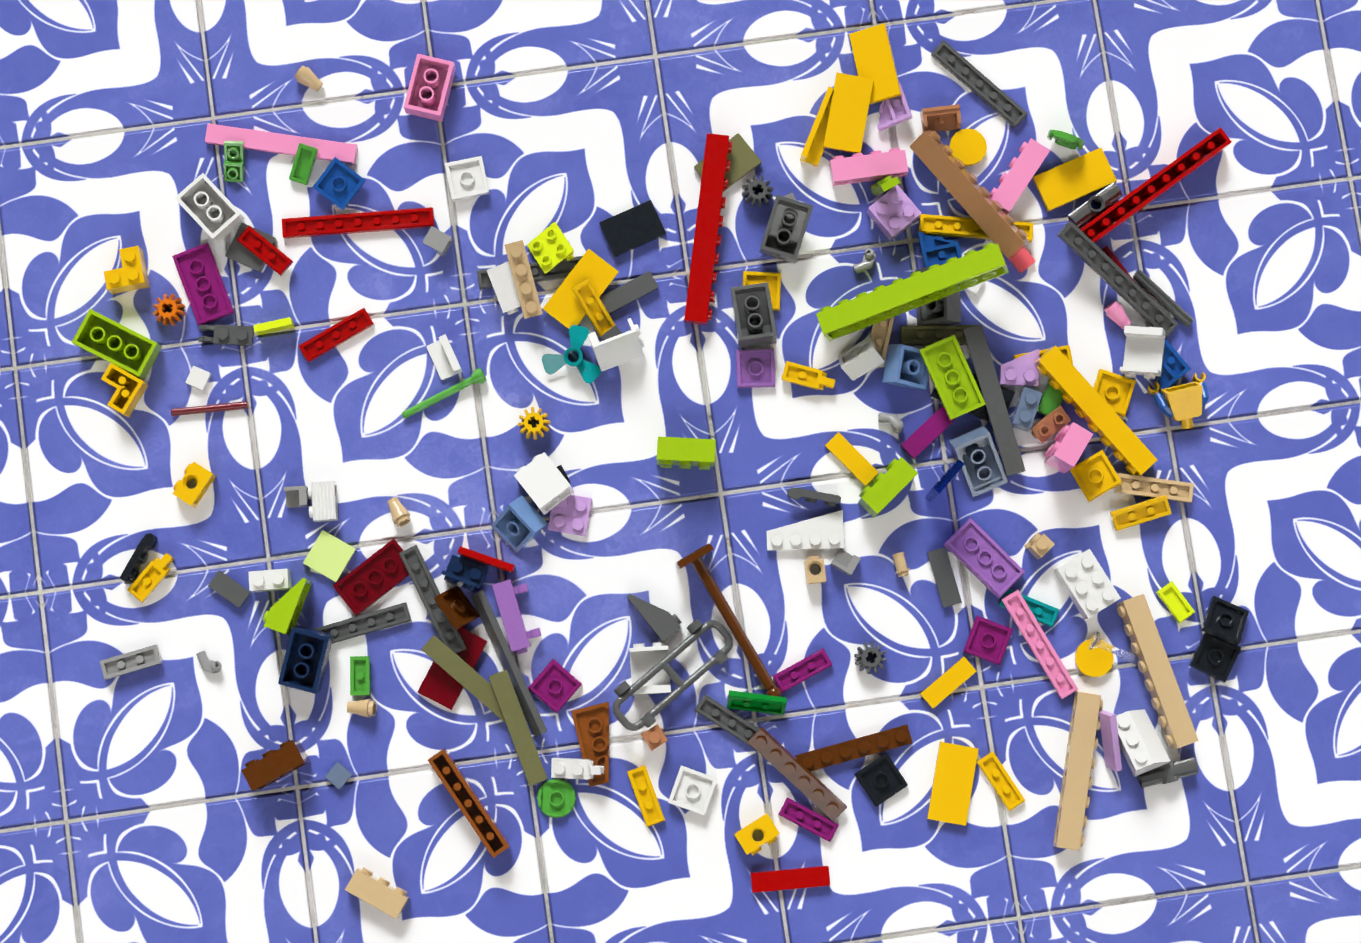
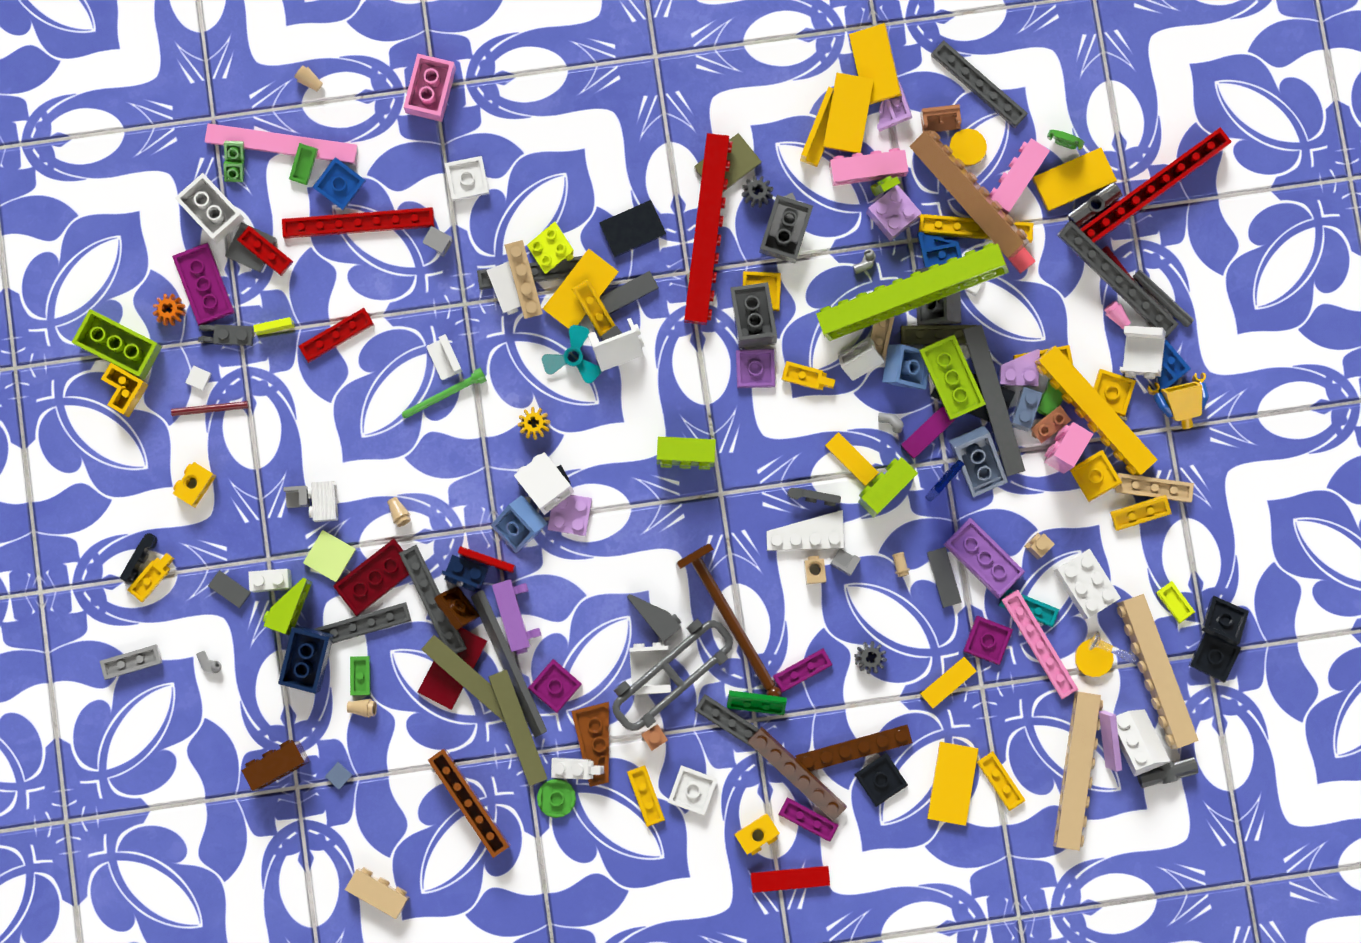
yellow brick [104,246,150,294] -> none

